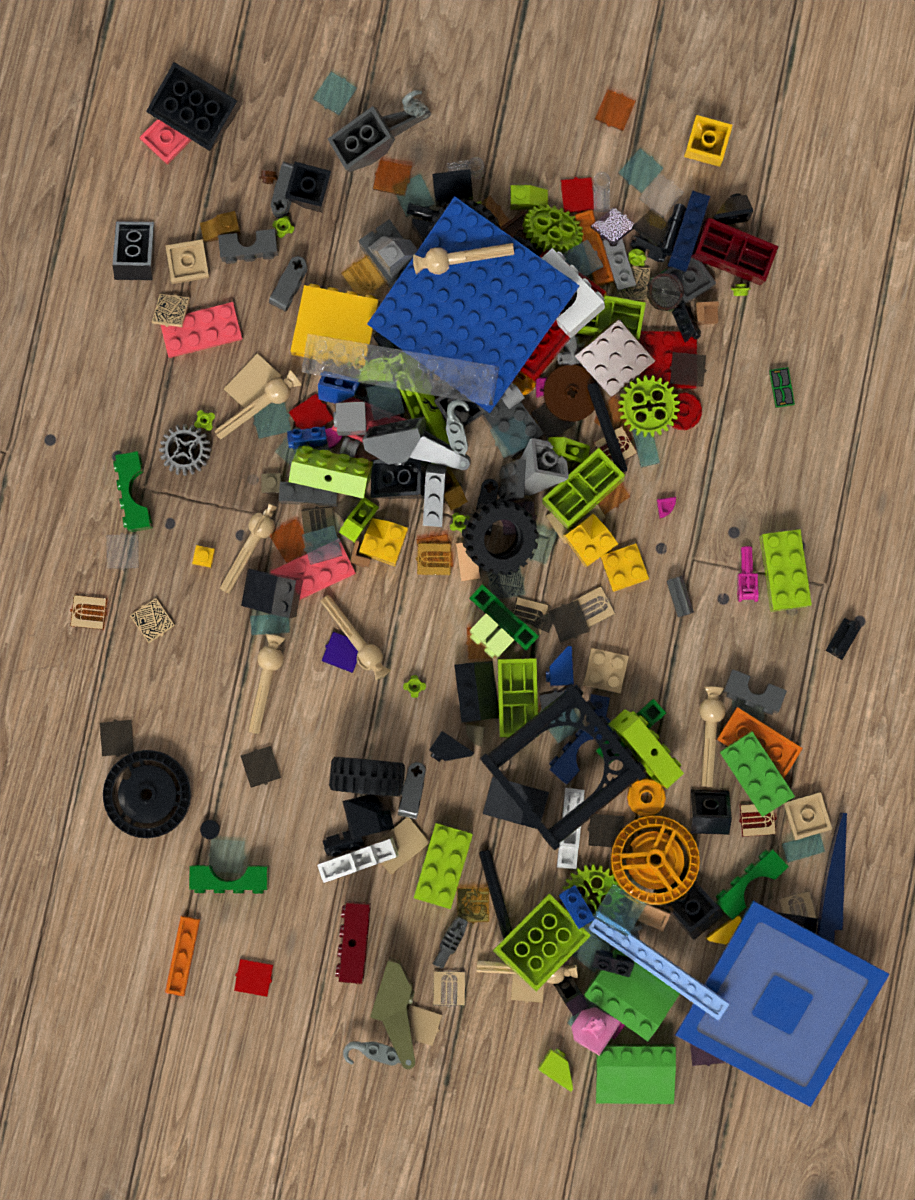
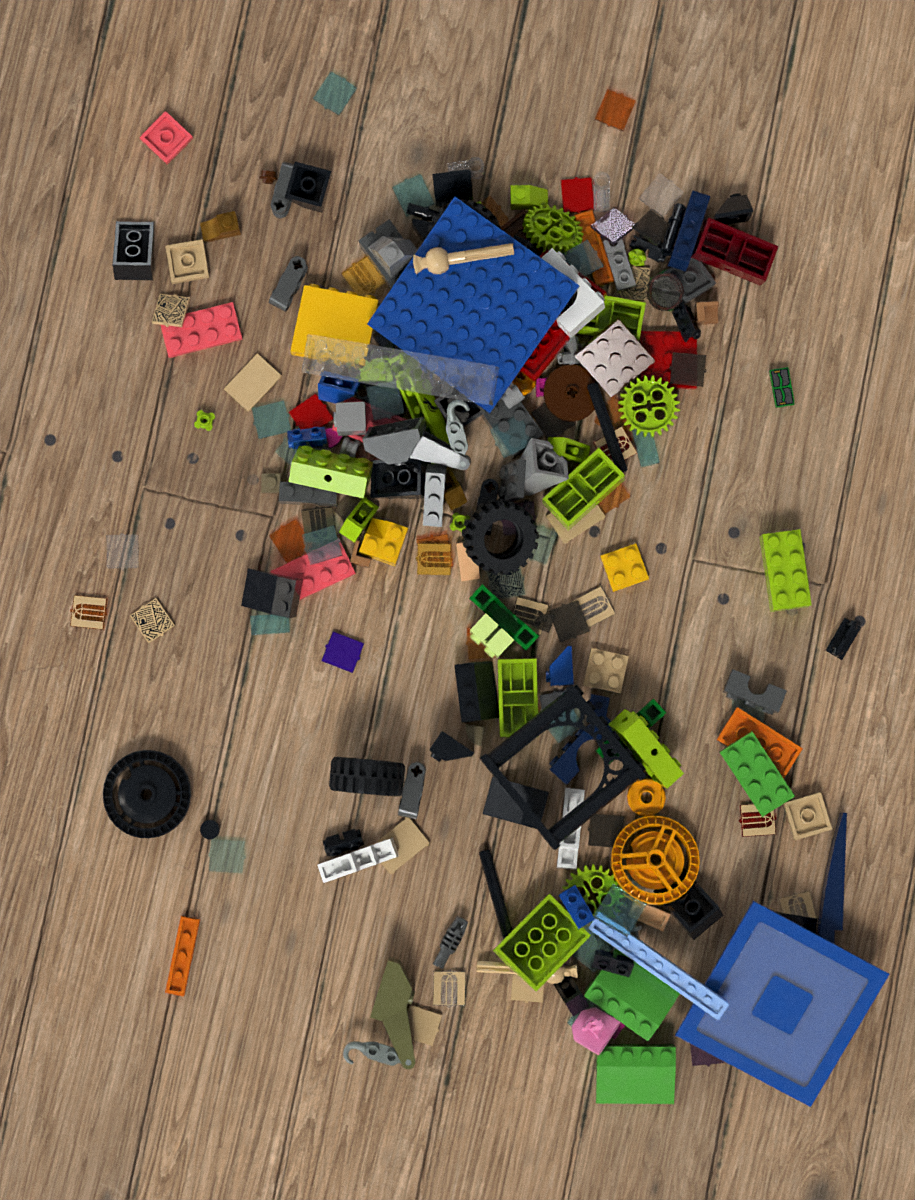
clear smoke piece [99,719,134,757] -> none
green arch [113,451,153,532] -> none
black slope [146,62,243,151] -> none
light grey gear [159,424,211,476] -> none
green arch [189,865,269,894] -> none
yellow plate [192,545,215,568] -> none
tan piece [214,370,302,440] -> none
dark grey arch [218,229,279,264] -> none
tan piece [220,503,277,594] -> none
red piece [234,959,273,997] -> none
clear smoke piece [241,746,281,788] -> none
tan piece [248,634,285,734] -> none
lime plate [272,216,294,238] -> none
tan piece [320,595,391,680] -> none
dark grey slope [328,90,432,172] -> none
dark red brick [335,901,371,984] -> none
black slope [342,795,394,839] -> none
clear orange piece [373,160,412,196] -> none
lime plate [403,675,426,698] -> none
lime brick [414,823,473,909] -> none
clear yellow piece [457,886,489,924] -> none
lime slope [538,1048,573,1092] -> none
yellow slope [562,513,618,567] -> none
clear light blue piece [618,148,664,194] -> none
dark pink tile [656,497,676,519] -> none
red tile [665,392,702,431] -> none
dark grey axle [666,576,694,618] -> none
yellow slope [684,115,733,167] -> none
black slope [690,789,732,835] -> none
tan piece [699,686,726,787] -> none
yellow slope [705,915,742,945] -> none
green arch [714,849,789,920] -> none
lime plate [731,284,751,296] -> none
dark pink connector [737,546,759,602] -> none
clear light blue tile [782,833,825,863] -> none

